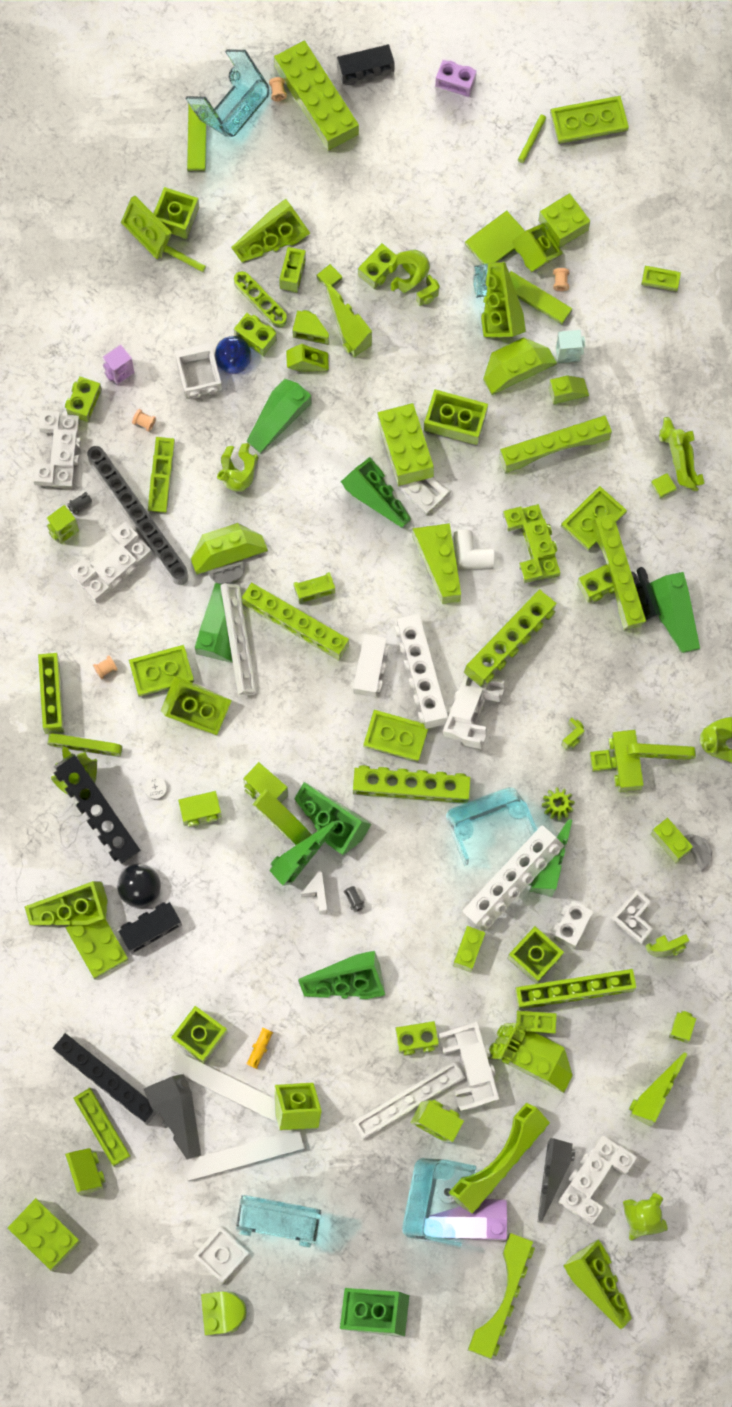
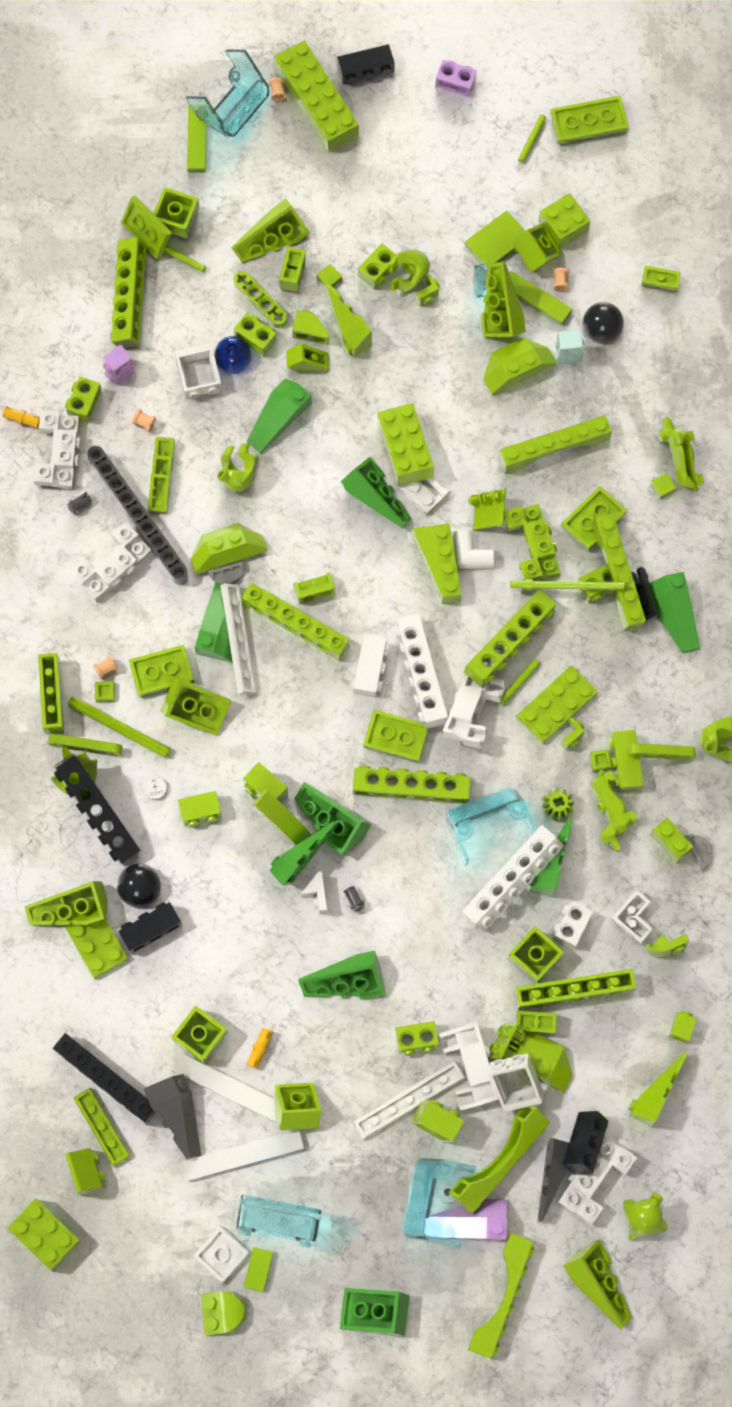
lime brick [46,505,79,544] -> none
lime brick [424,389,488,445] -> none
lime brick [453,926,486,973] -> none
lime slope [548,375,589,404] -> none
none -> yellow pin [2,406,40,429]
none -> lime axle [68,696,170,758]
none -> lime tile [95,681,115,702]
none -> lime brick [110,237,147,348]
none -> lime tile [244,1247,273,1292]
none -> lime hinge [468,489,506,530]
none -> white window [489,1054,543,1112]
none -> lime bar [499,659,540,706]
none -> lime bar [510,579,625,590]
none -> lime plate [516,665,598,744]
none -> black brick [563,1111,609,1175]
none -> black piece [582,302,624,343]
none -> lime animal [591,770,638,852]

